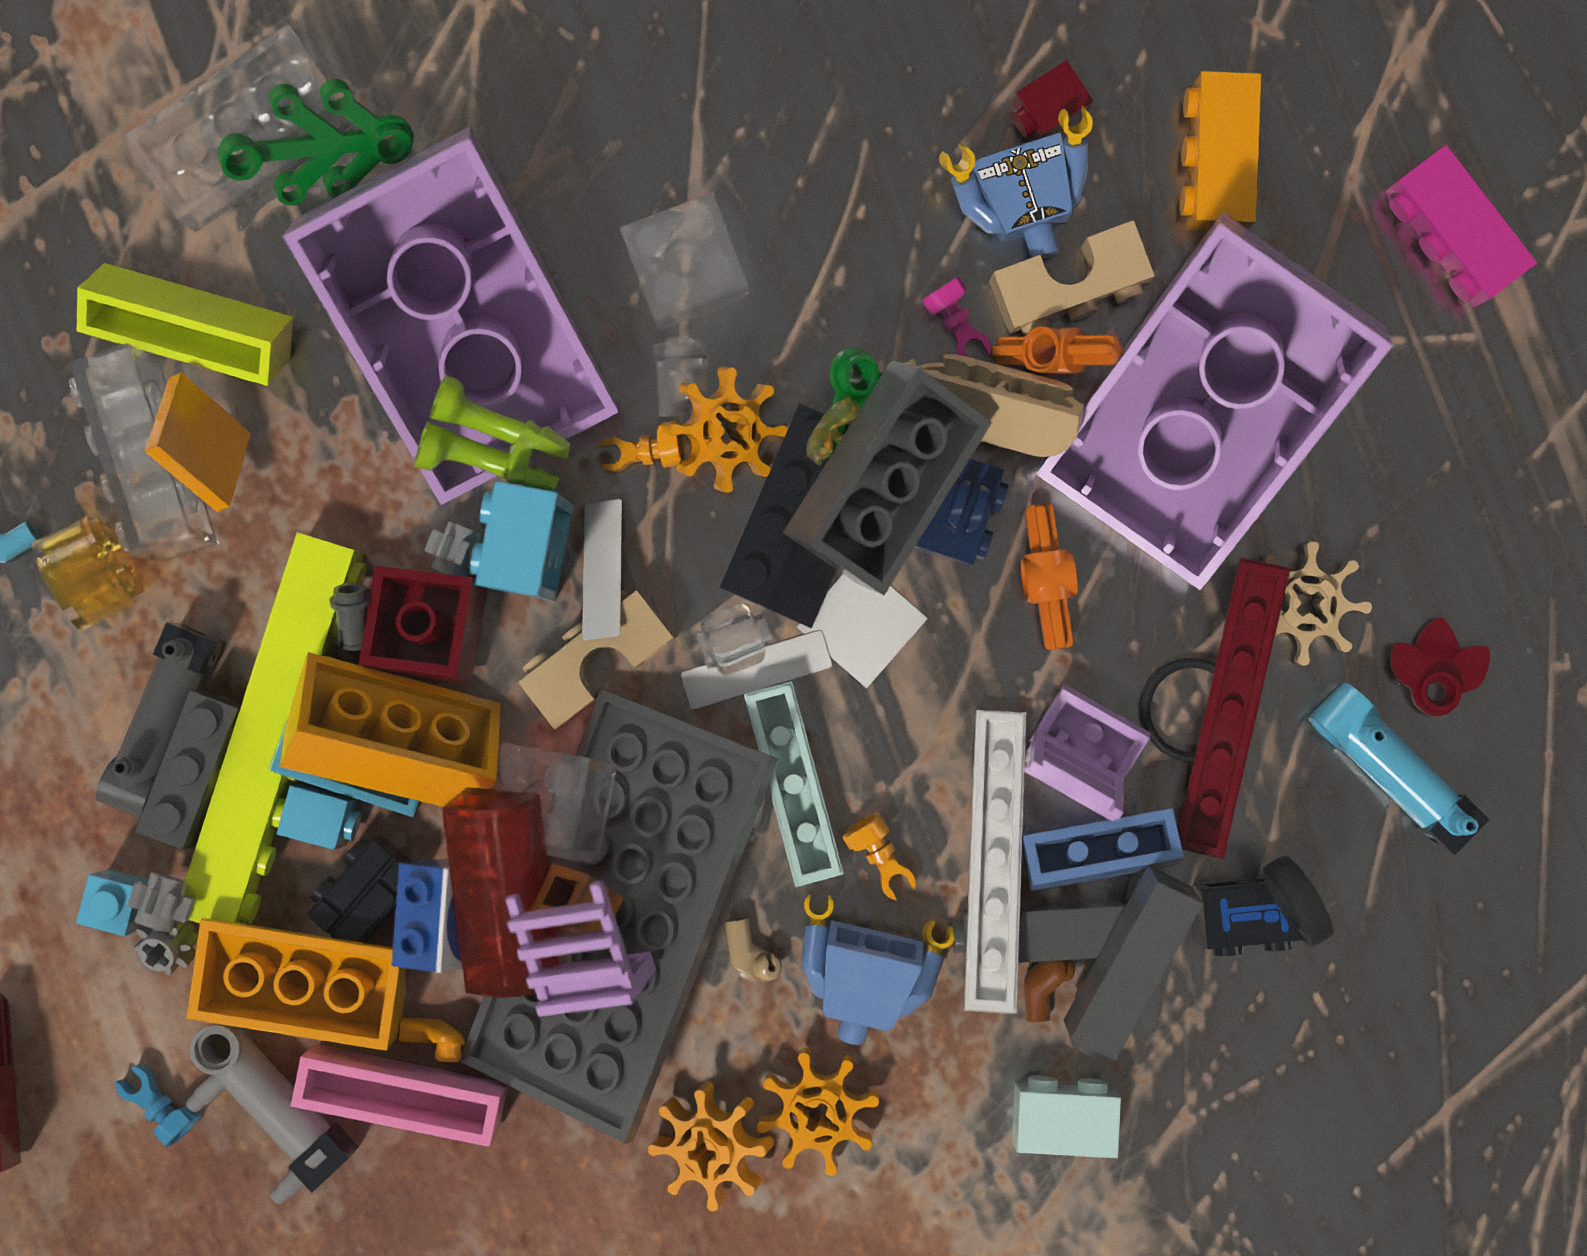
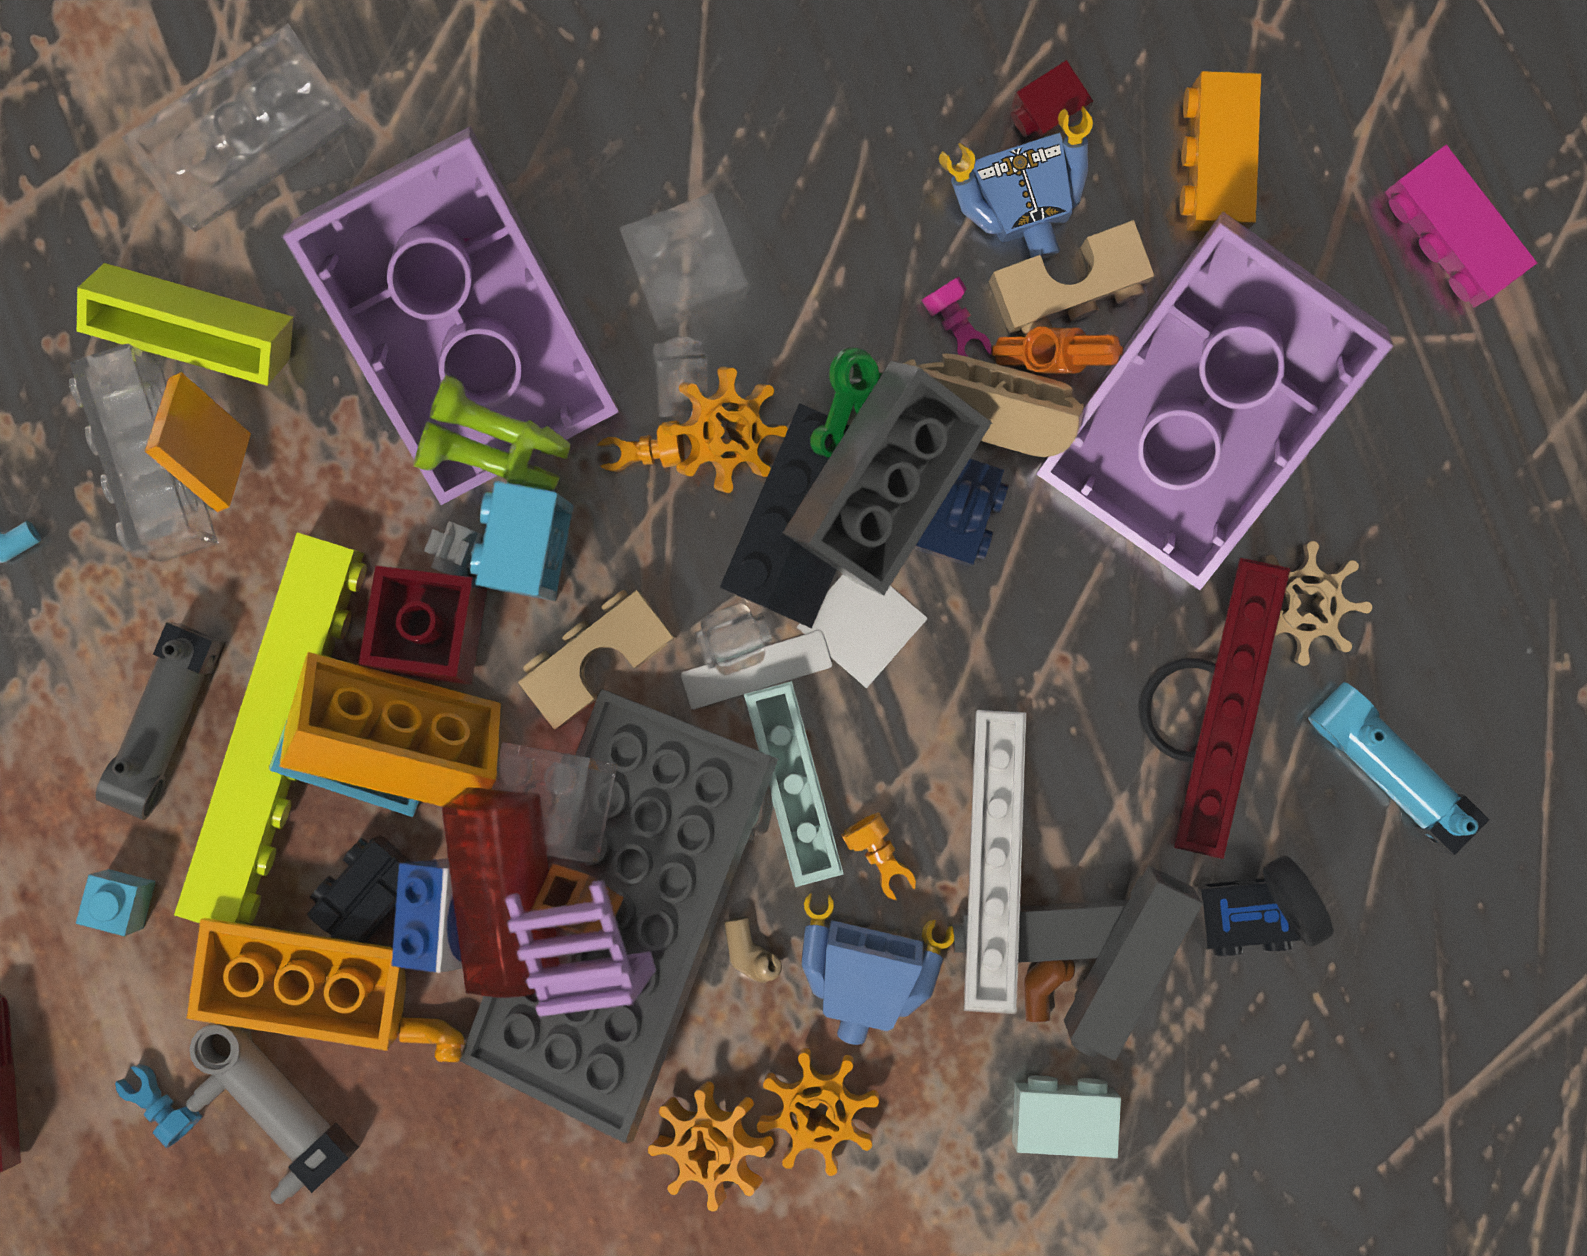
clear yellow brick [31,515,145,631] -> none
light grey gear [127,872,196,932] -> none
light grey gear [133,920,198,976] -> none
dark grey brick [135,690,242,850] -> none
green plant [217,79,414,206] -> none
medium azure brick [276,783,361,850] -> none
bright pink brick [291,1044,508,1147] -> none
dark grey pin [329,583,370,651] -> none
white sticker [582,499,622,640] -> none
clear yellow piece [806,397,859,465] -> none
orange axle [1020,503,1078,650] -> none
medium blue brick [1022,808,1184,892] -> none
lavender plate [1024,684,1150,822] -> none
dark red plate [1390,617,1490,716] -> none

